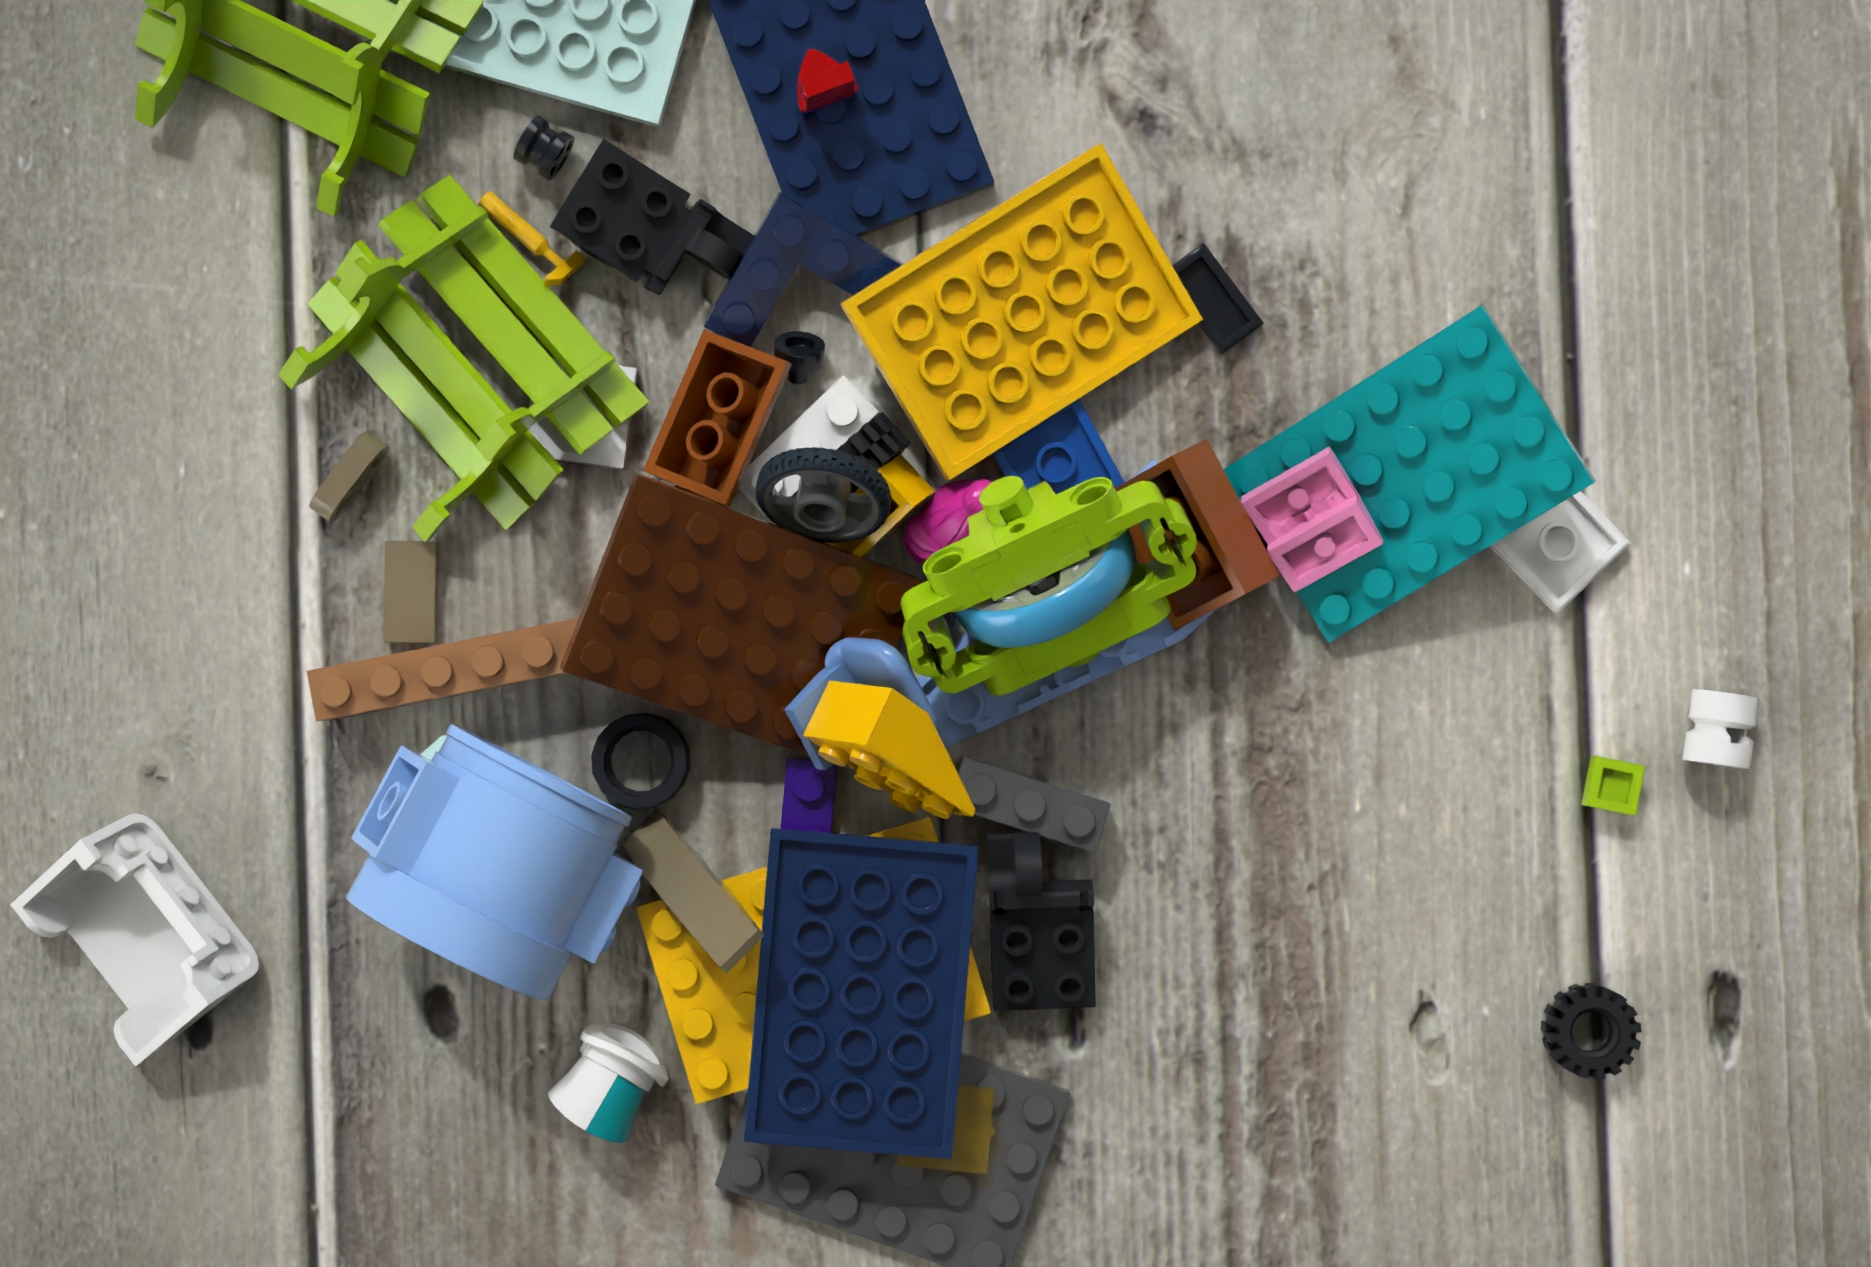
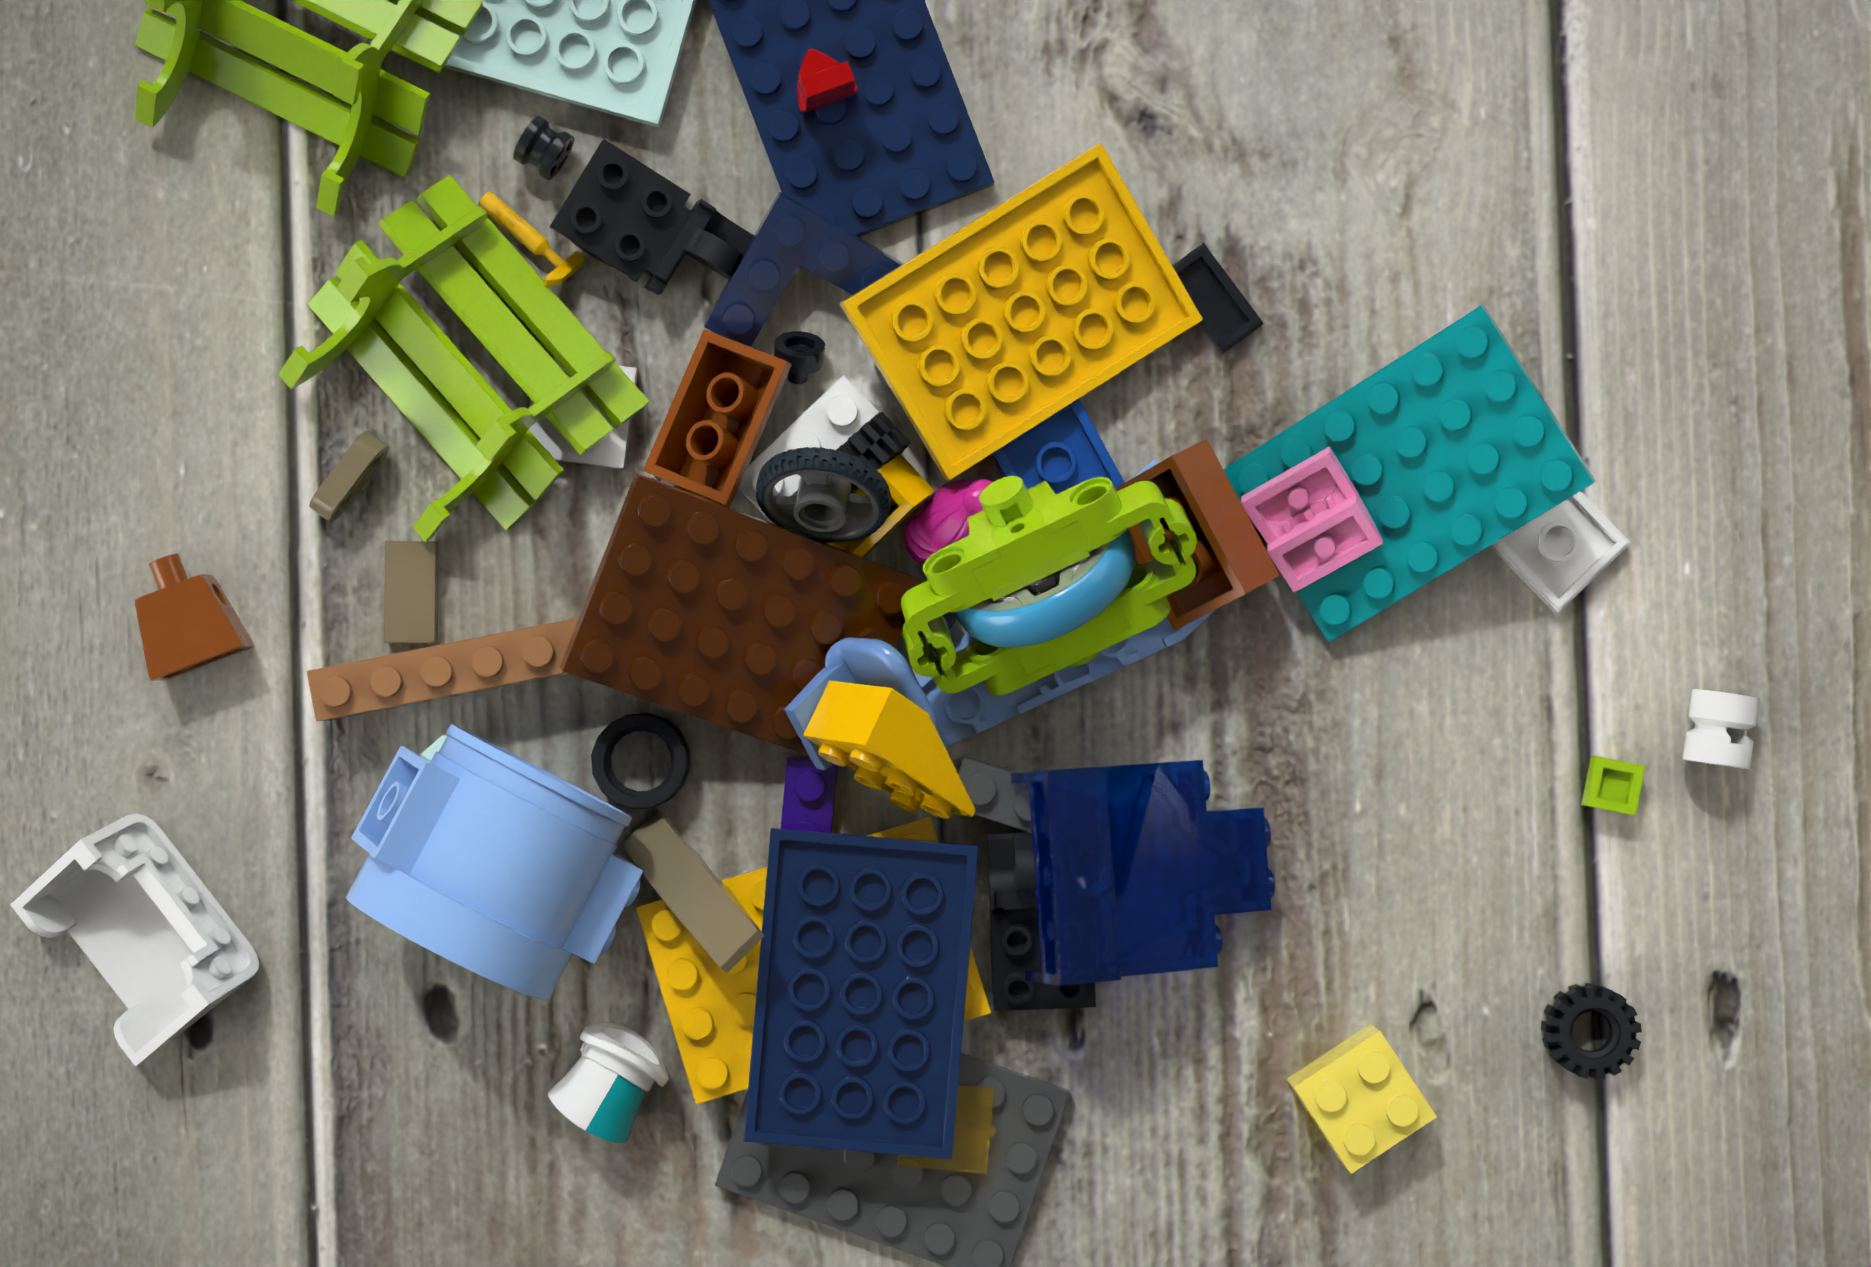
none -> dark orange torso [135,554,254,681]
none -> clear blue panel [1011,760,1275,986]
none -> light yellow brick [1287,1023,1437,1174]

